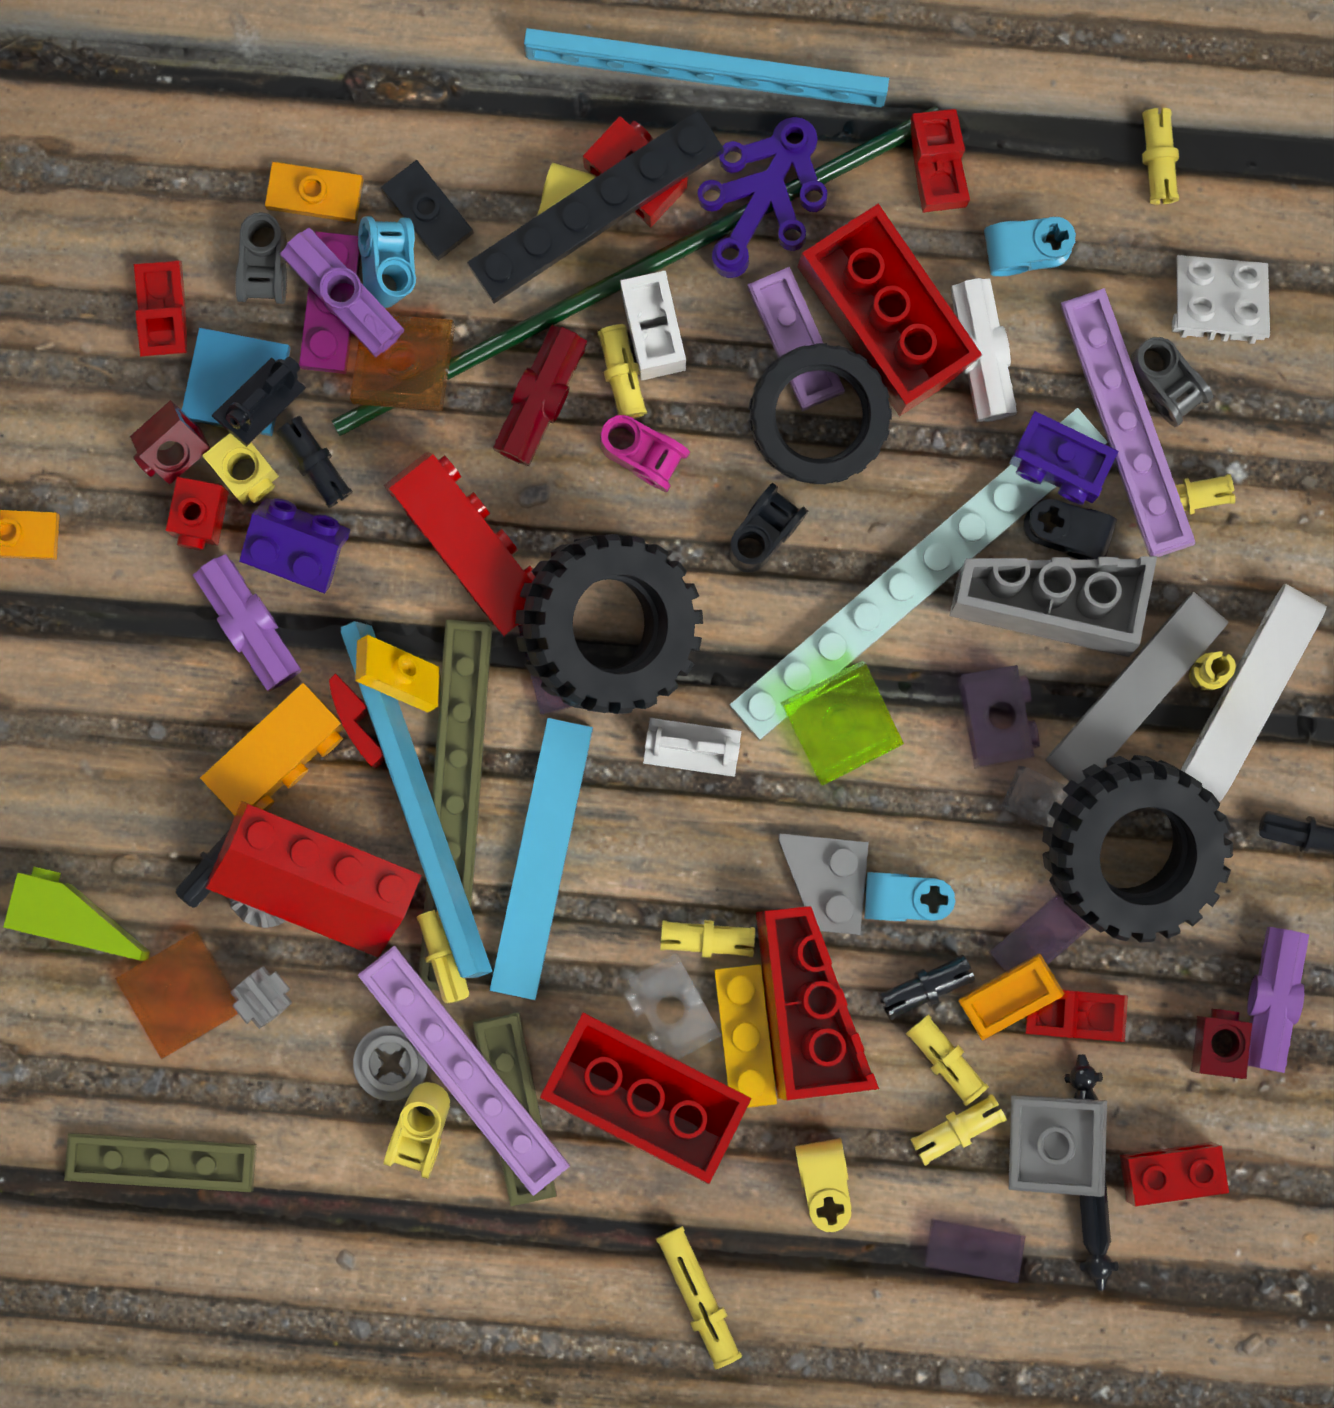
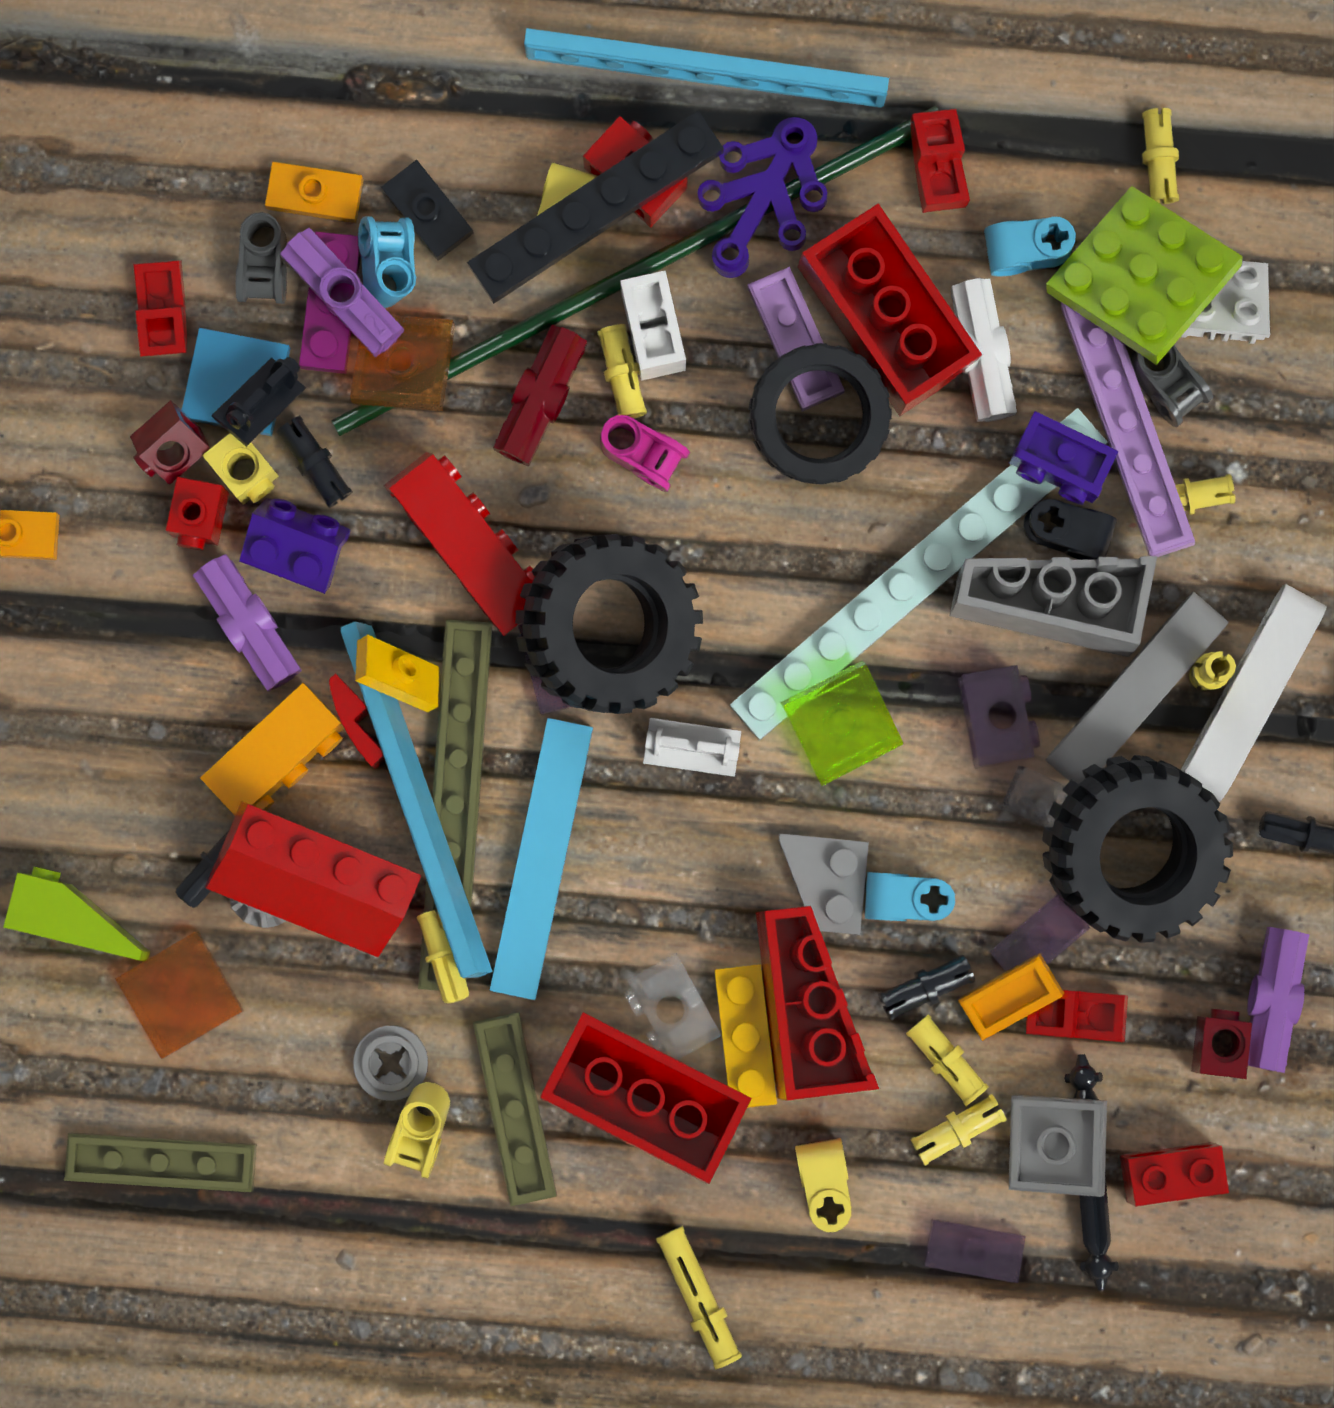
light grey gear [230,966,292,1029] -> none
lavender tile [358,946,570,1196] -> none
light yellow pin [660,920,755,958] -> none
black piece [728,482,809,572] -> none
none -> lime plate [1046,186,1243,365]

